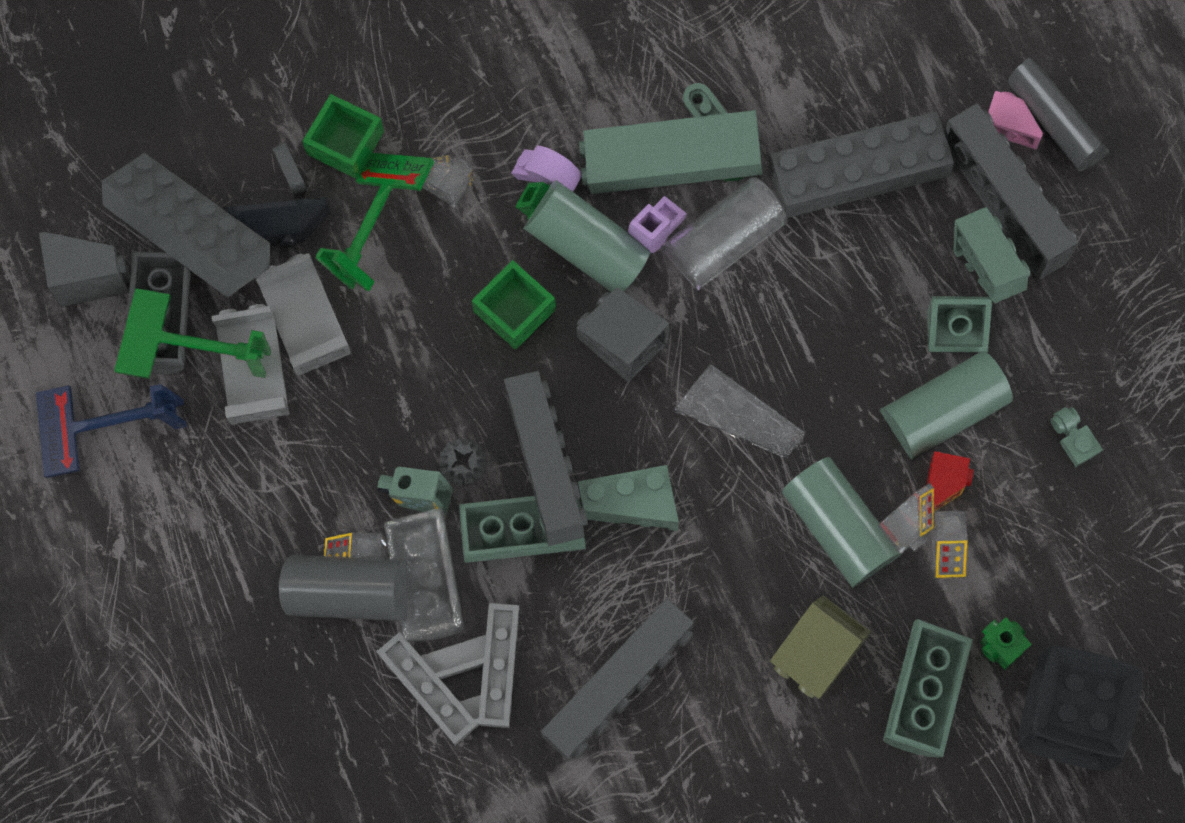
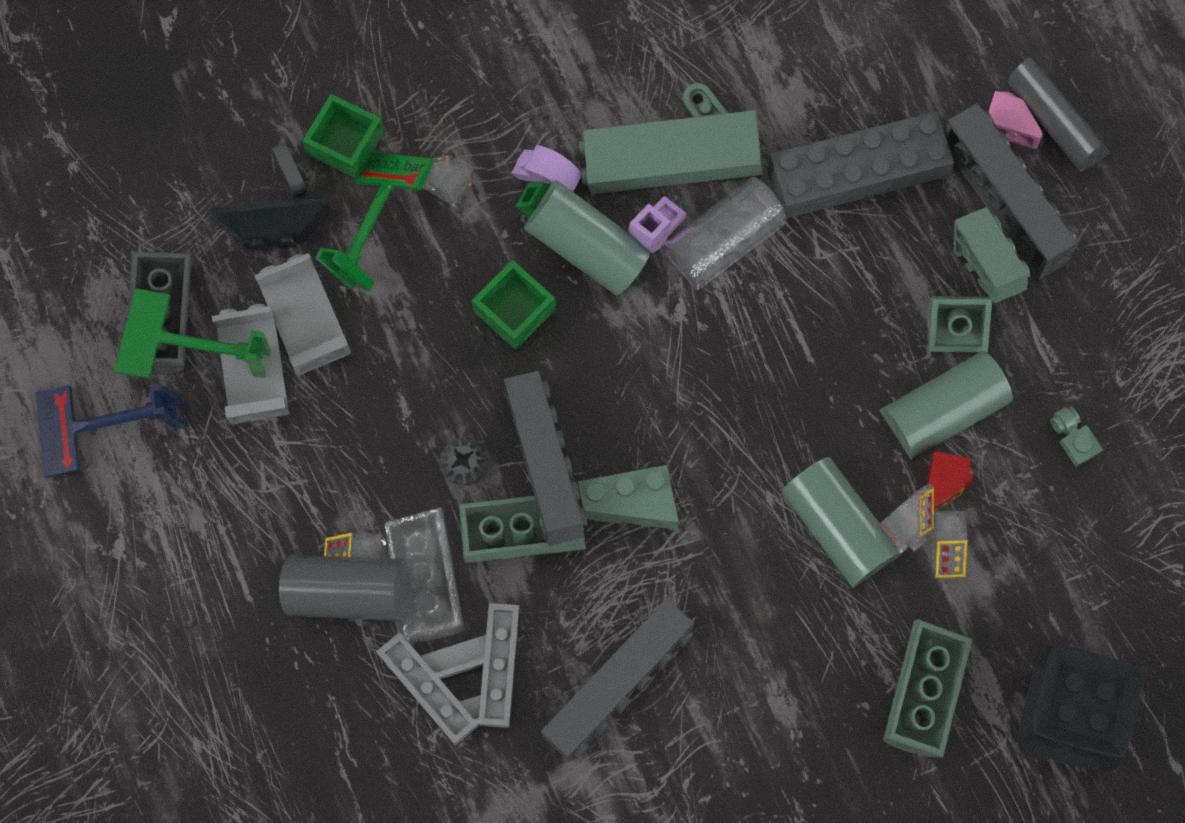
dark grey slope [39,232,131,307] -> none
dark grey brick [102,153,270,298] -> none
sand green torso [378,467,453,517] -> none
dark grey slope [576,287,669,383] -> none
clear wing [674,364,805,458] -> none
olive slope [770,595,872,699] -> none
green brick [980,618,1032,670] -> none

